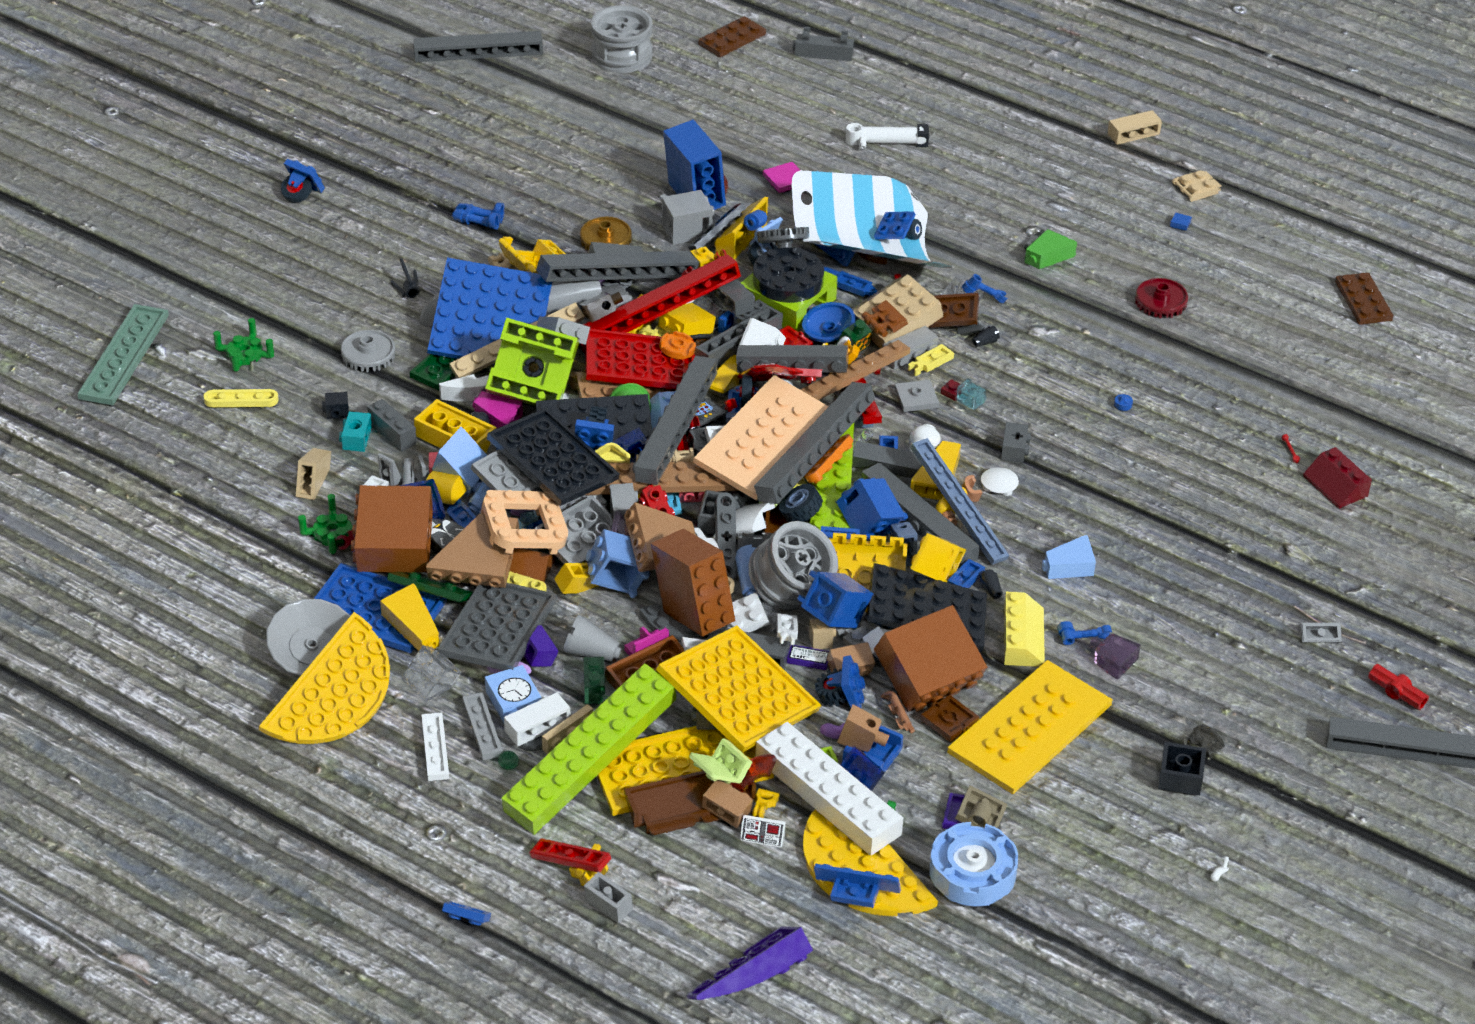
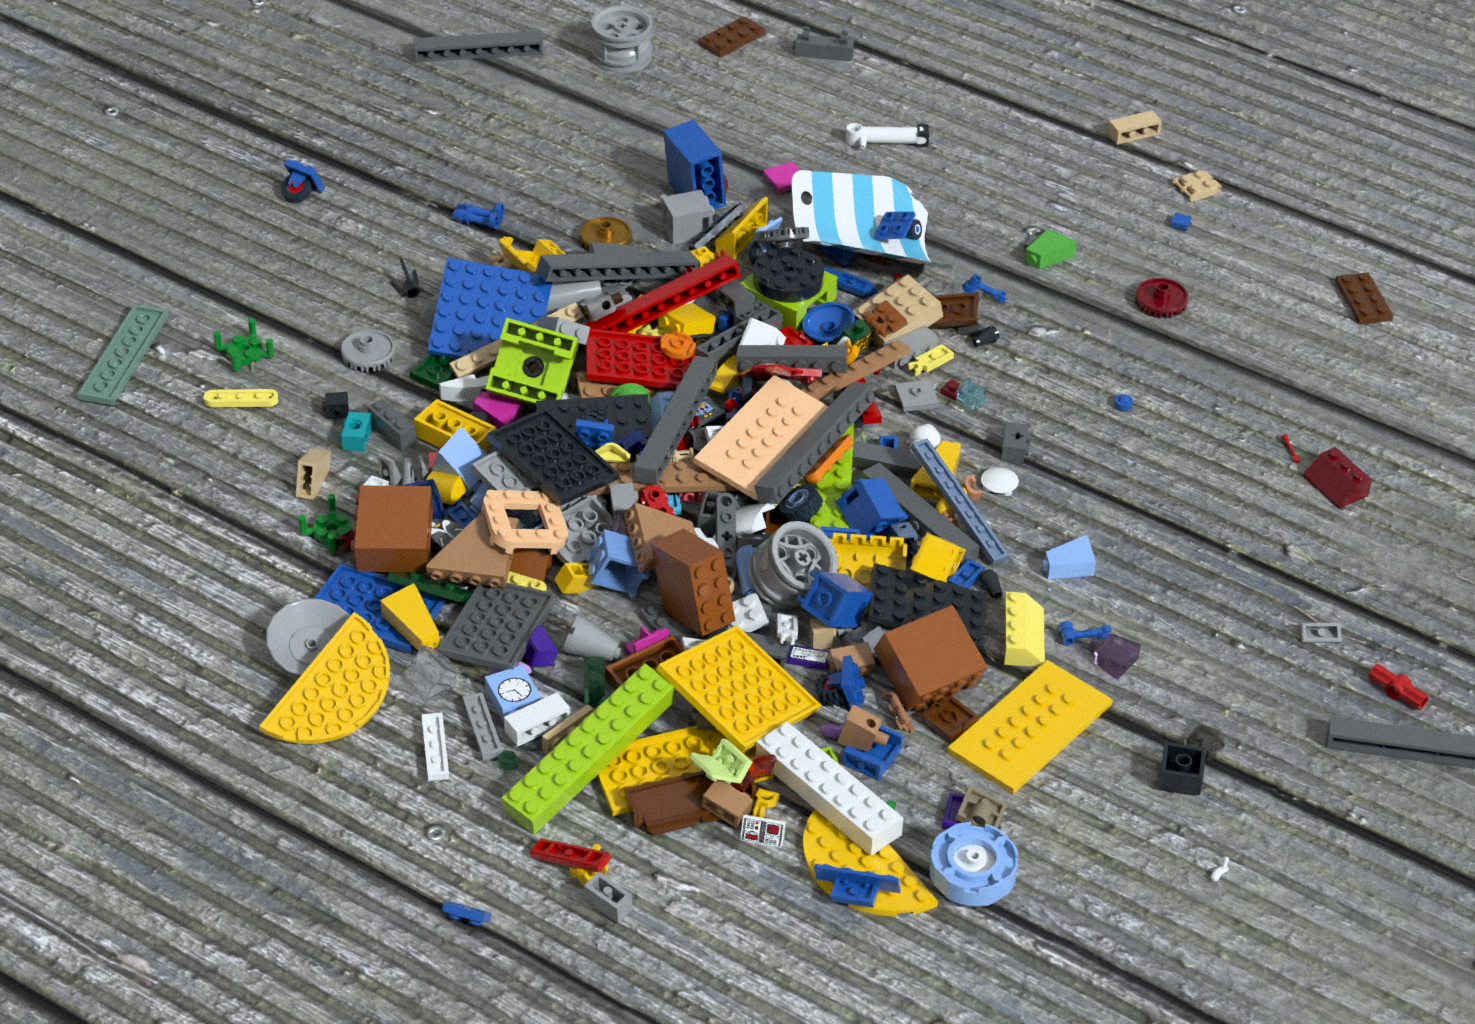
dark purple wedge [686,926,813,1000] -> none
blue brick [744,210,767,231] -> none
clear blue plate [840,746,885,791] -> none

